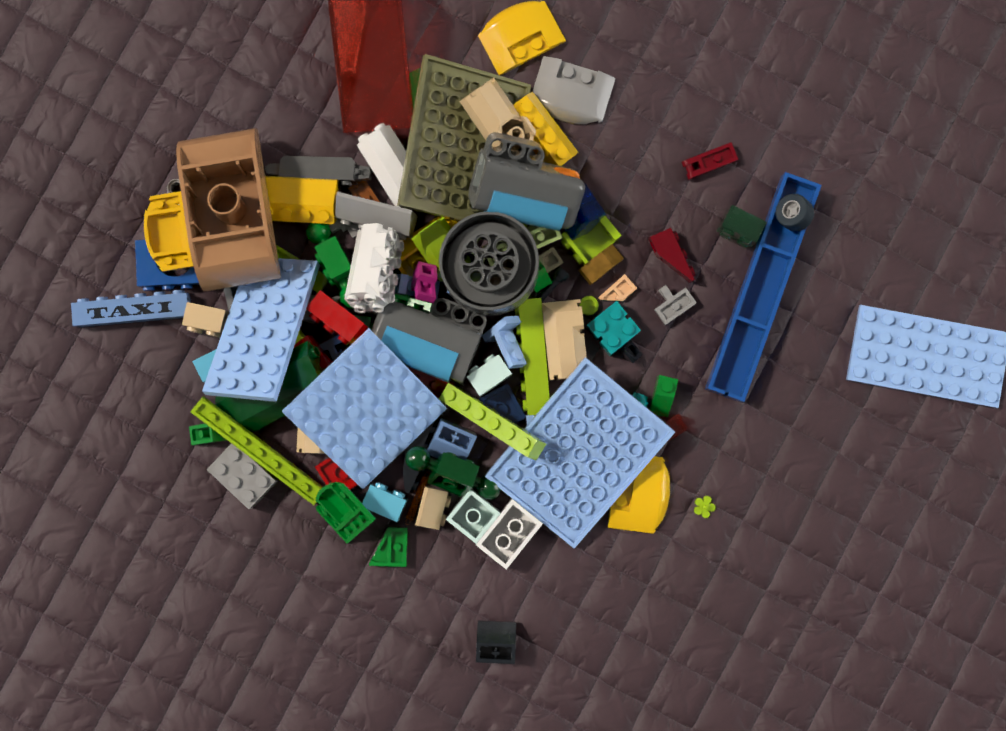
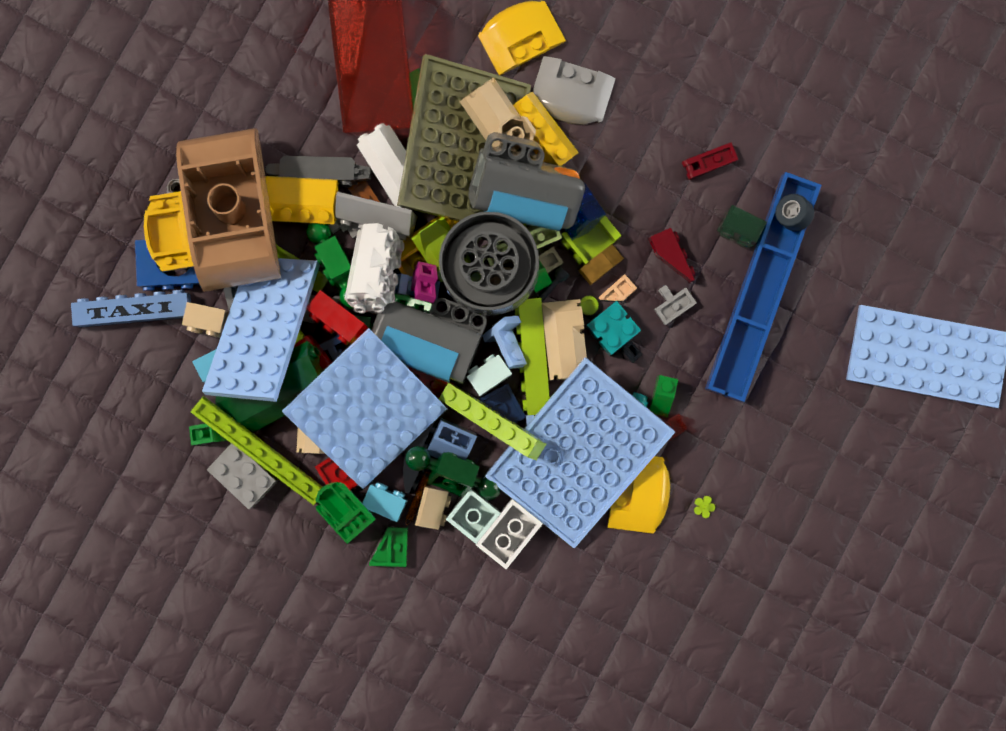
black slope [476,620,516,664] -> none

